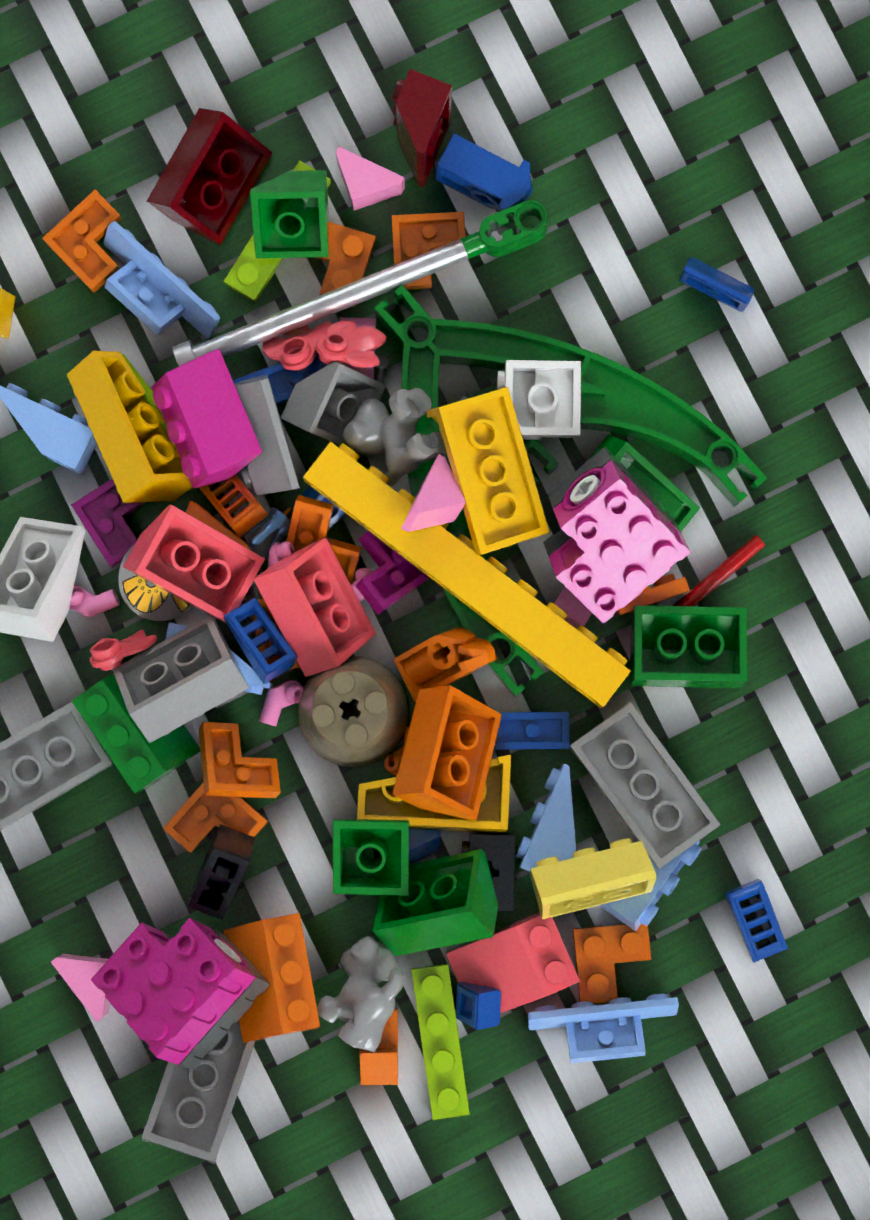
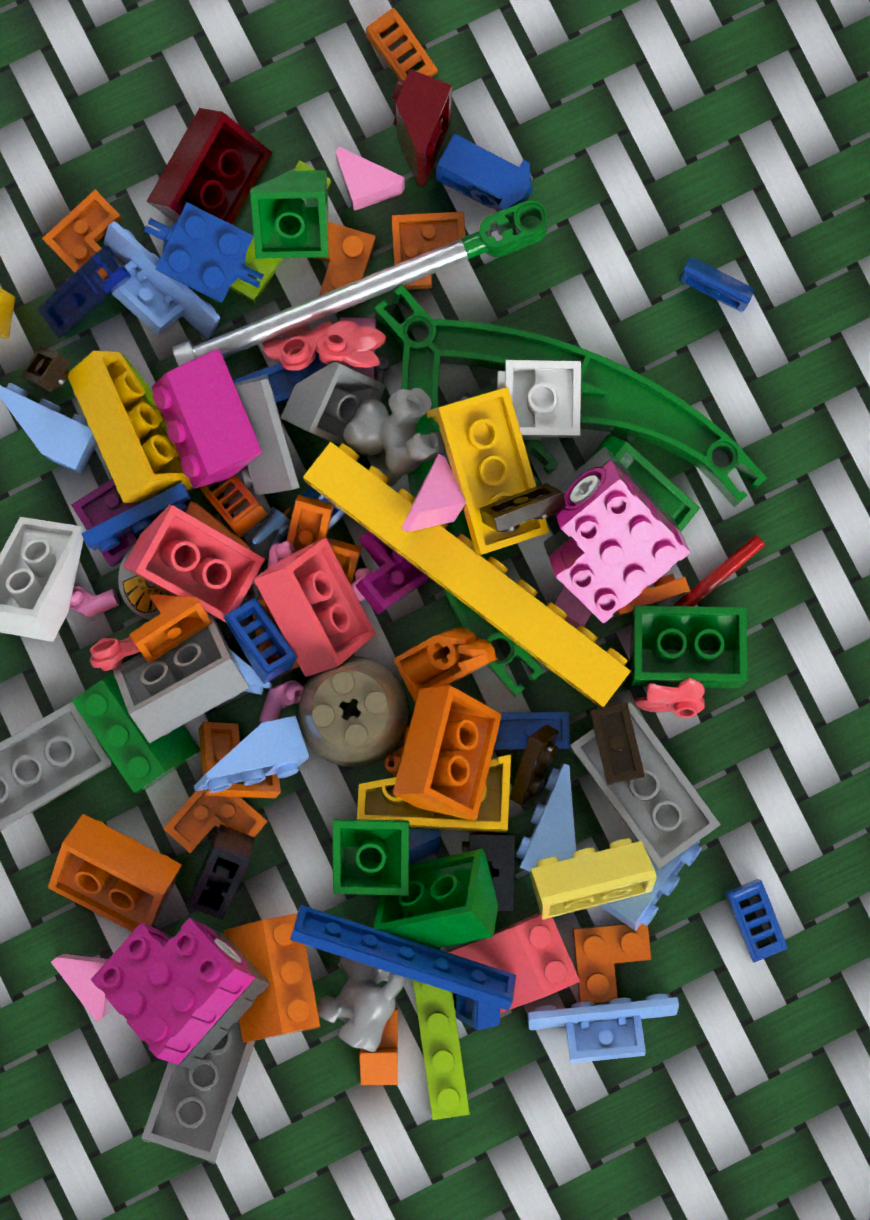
none -> dark brown plate [20,347,71,393]
none -> clear blue plate [37,246,132,338]
none -> orange slope [48,814,182,932]
none -> blue plate [82,483,193,552]
none -> orange slope [129,595,212,664]
none -> blue plate [144,202,264,303]
none -> light blue slope [194,716,309,793]
none -> blue tile [290,905,516,1010]
none -> orange slope [366,8,438,81]
none -> dark brown plate [479,483,566,533]
none -> dark brown plate [509,724,559,805]
none -> dark brown plate [590,702,645,786]
none -> coral plate [635,678,705,718]

